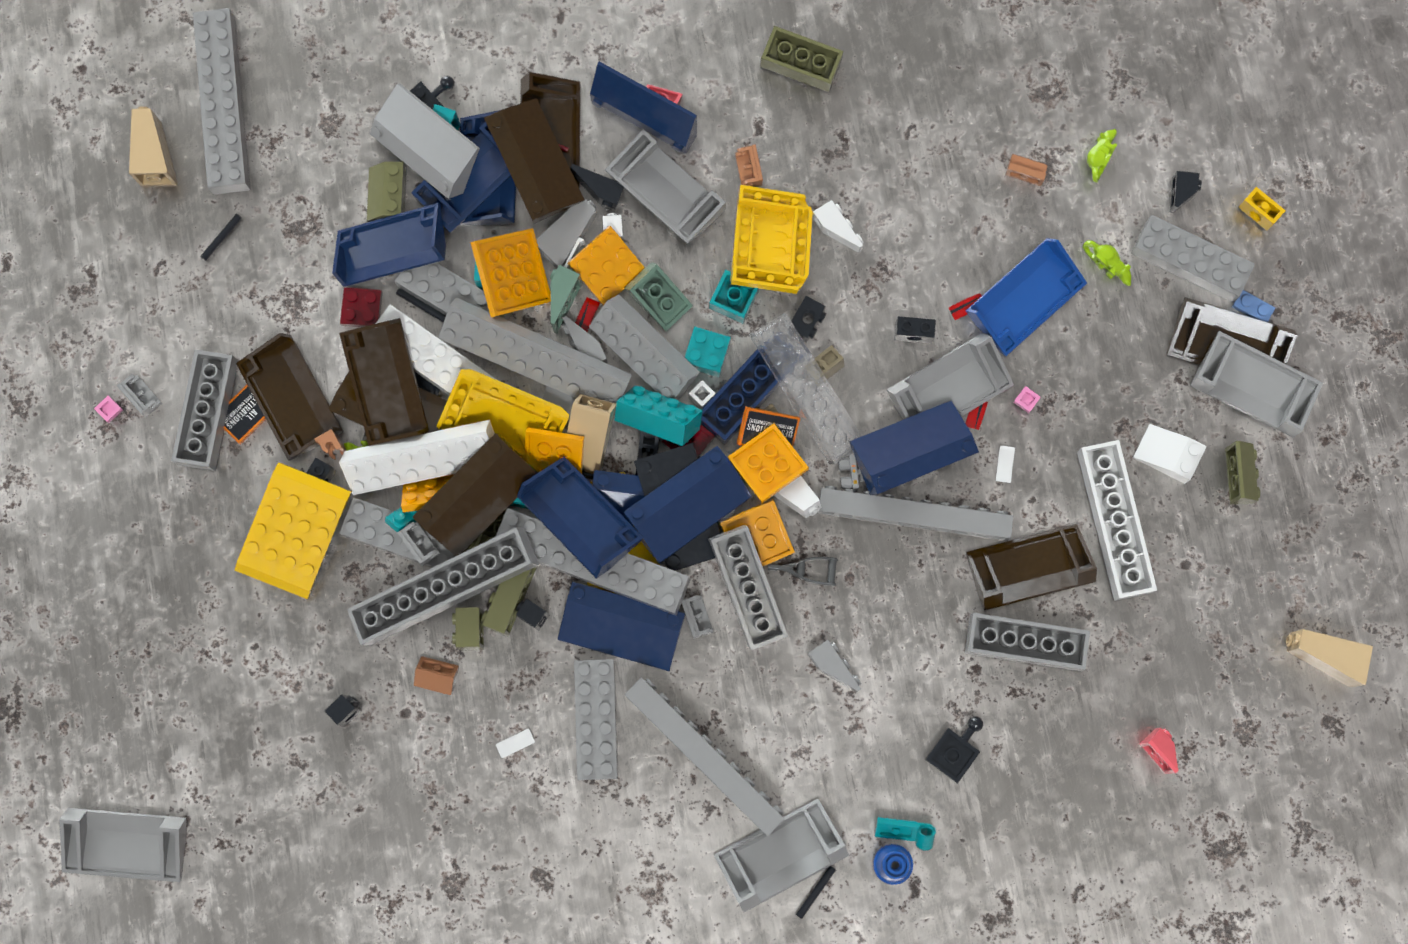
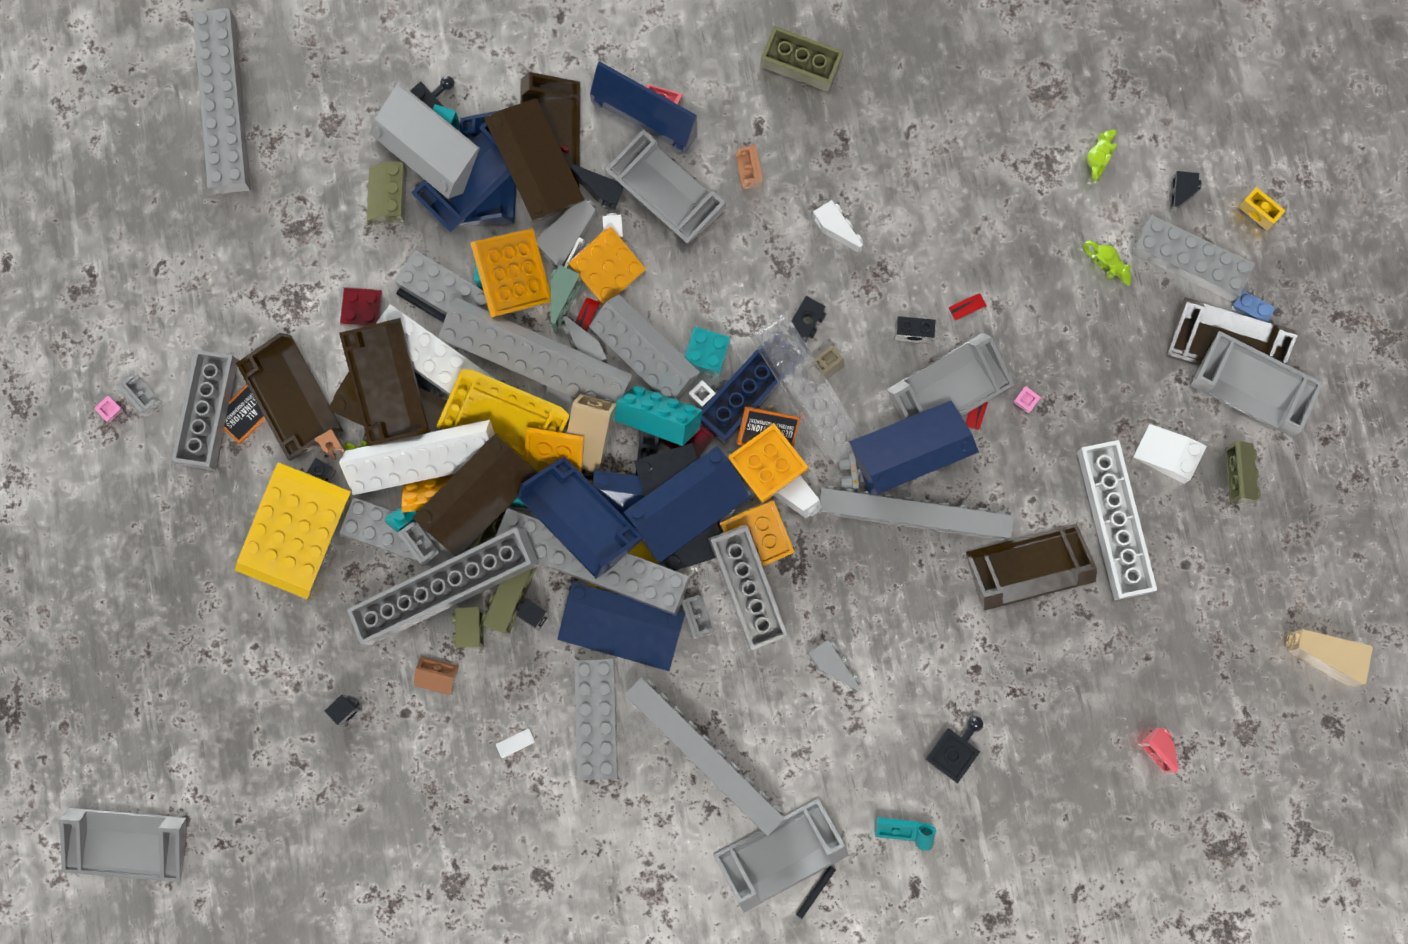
tan slope [129,106,178,186] -> none
black bar [200,213,242,261] -> none
dark blue slope [332,203,446,287] -> none
sand green slope [624,262,693,331] -> none
teal brick [709,270,759,324] -> none
yellow slope [730,185,813,294] -> none
dark grey piece [768,557,838,586] -> none
blue piece [873,844,913,885] -> none
light grey brick [965,613,1090,671] -> none
blue slope [966,238,1087,356] -> none
white sticker [996,446,1015,483] -> none
nougat panel [1005,154,1047,186] -> none

